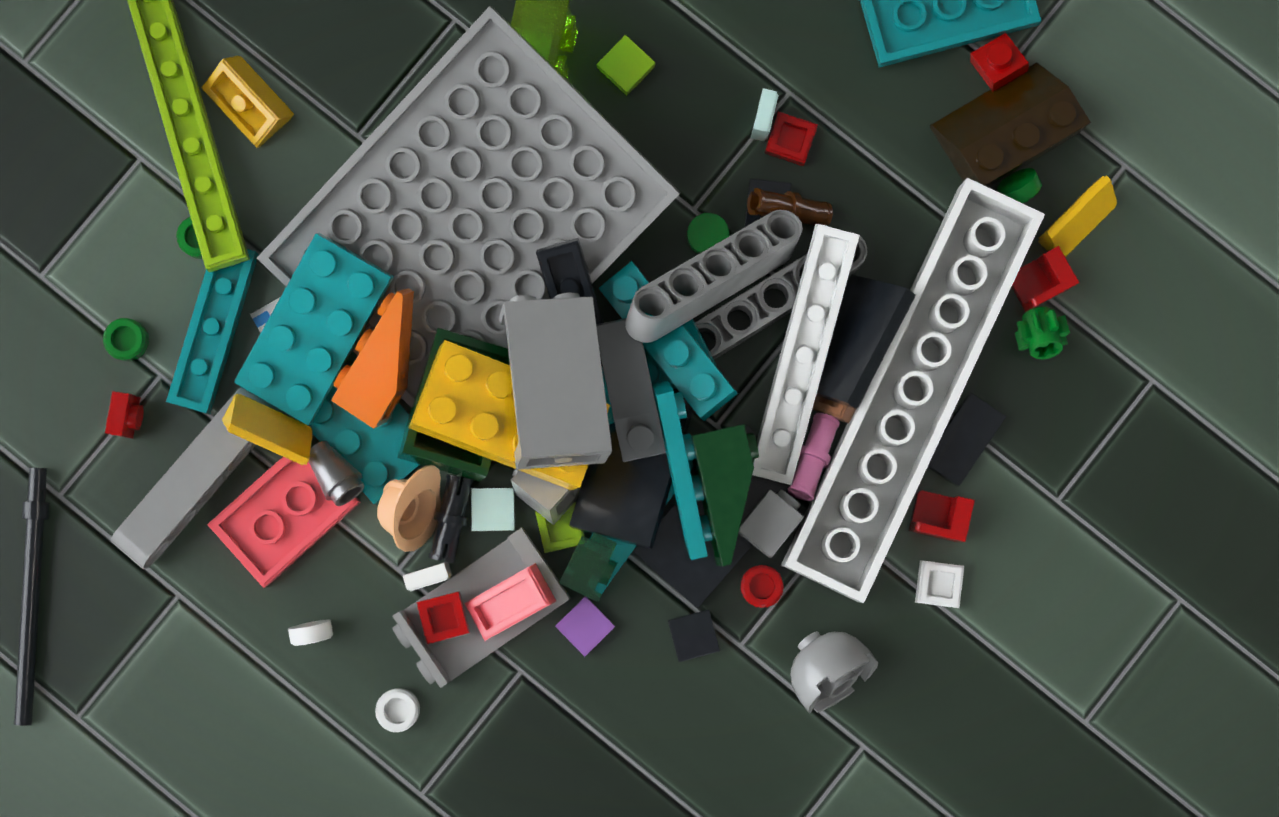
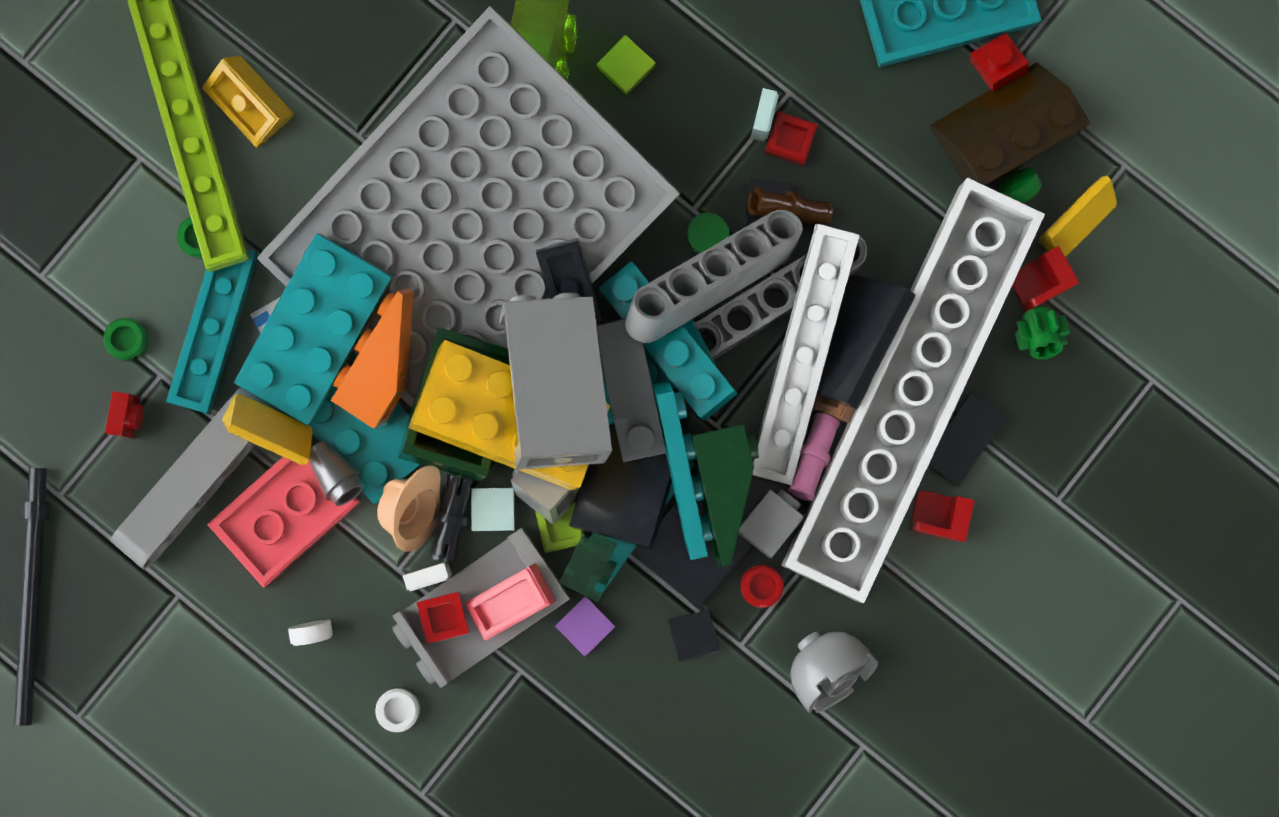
white tile [915,560,964,608] -> none

